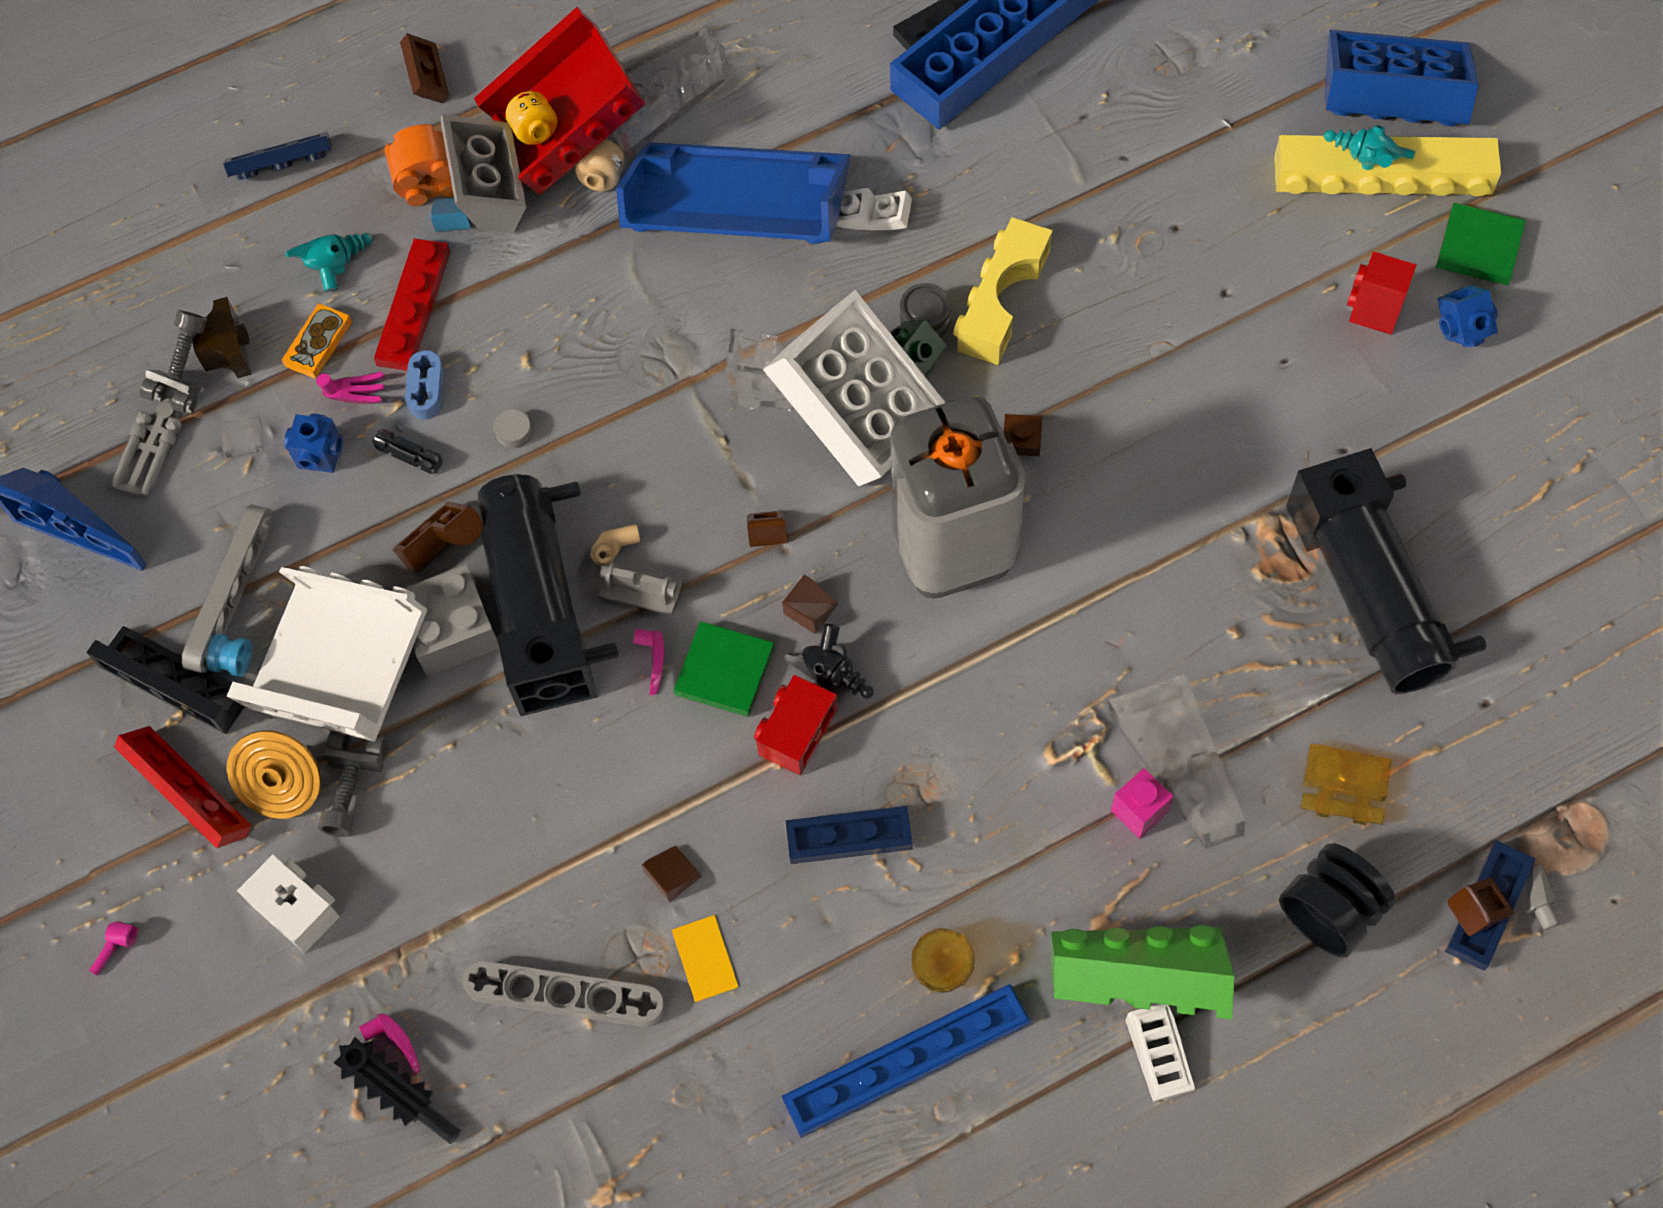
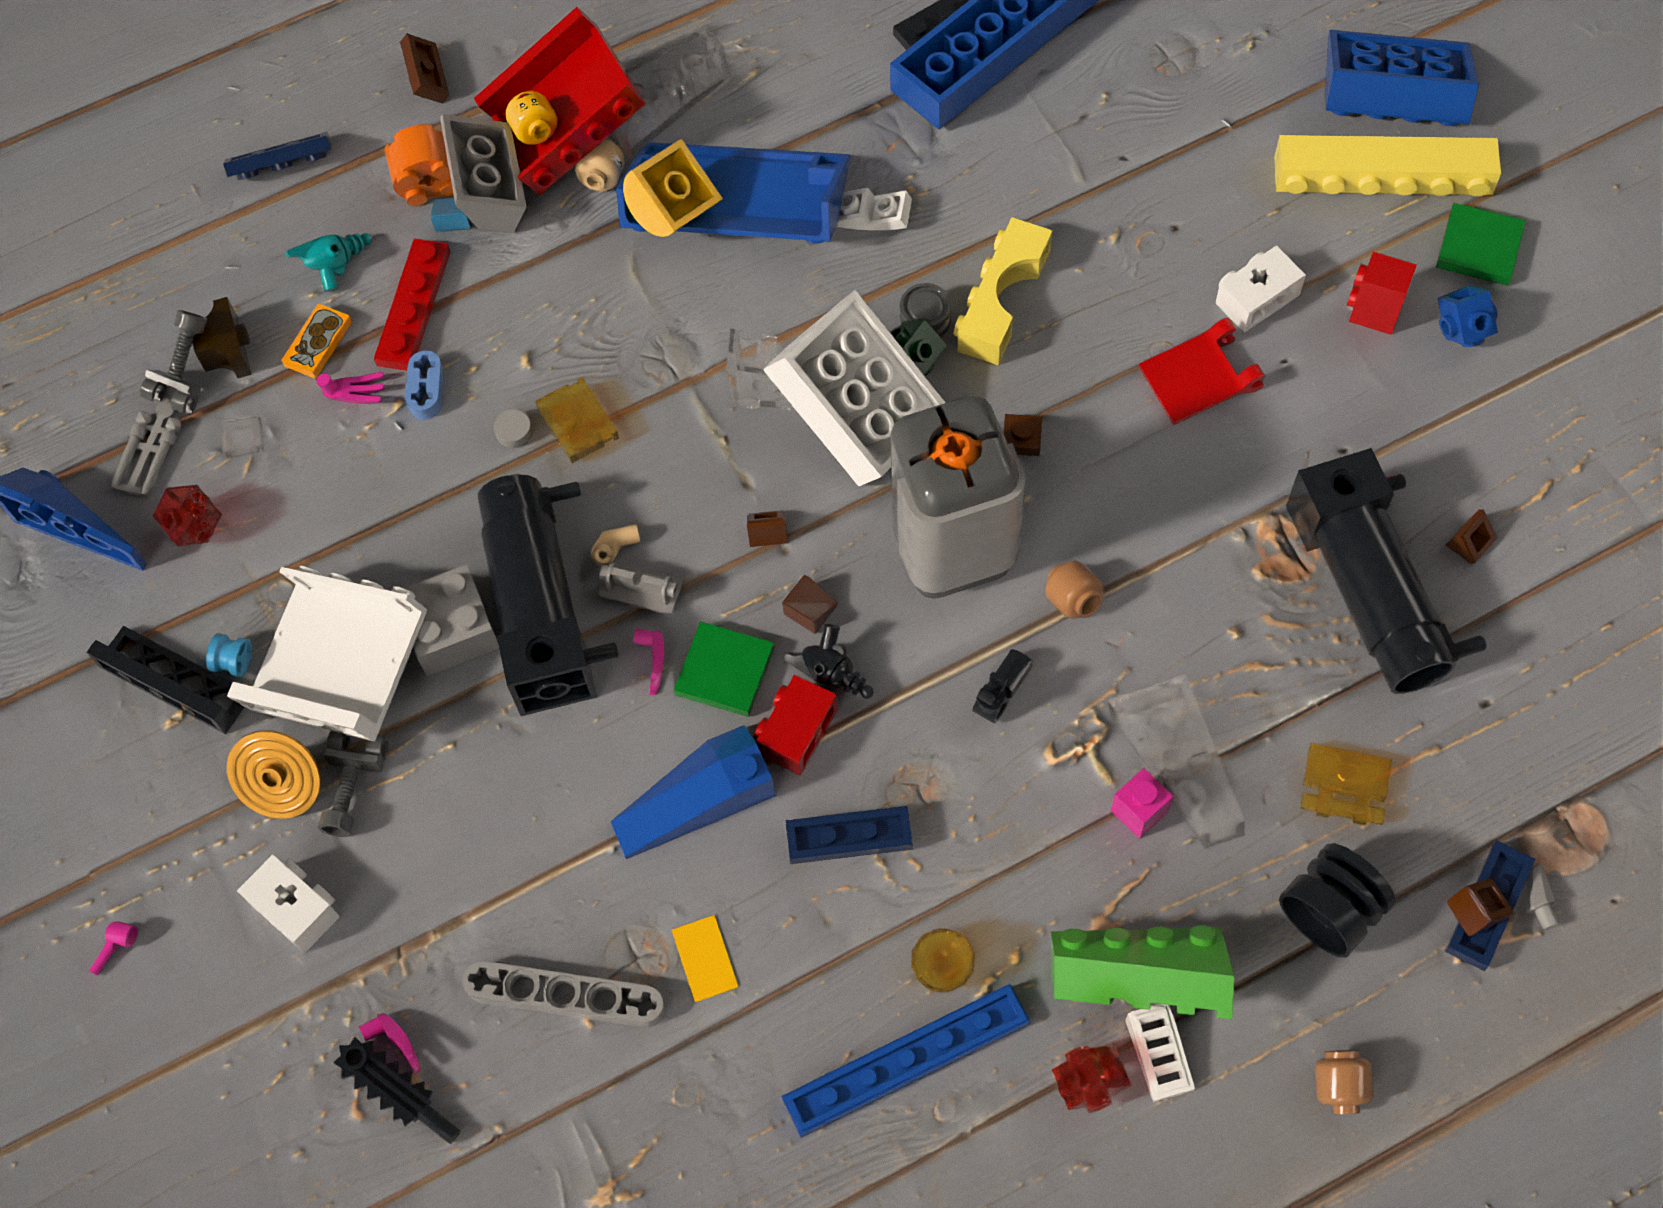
red plate [114,726,252,848] -> none
light grey beam [182,504,273,673] -> none
blue brick [284,413,343,473] -> none
black axle [372,429,443,474] -> none
reddish brown brick [392,502,482,574] -> none
reddish brown slope [641,845,702,902] -> none
teal piece [1324,125,1416,170] -> none
none -> clear red brick [153,484,222,546]
none -> clear yellow plate [535,377,619,463]
none -> blue wedge [611,725,776,859]
none -> yellow brick [623,138,723,237]
none -> black bar [972,649,1033,724]
none -> medium nougat head [1045,560,1103,619]
none -> clear red brick [1052,1045,1132,1113]
none -> red flag [1139,318,1265,425]
none -> white brick [1216,245,1306,333]
none -> medium nougat head [1315,1050,1374,1114]
none -> reddish brown slope [1445,509,1497,564]

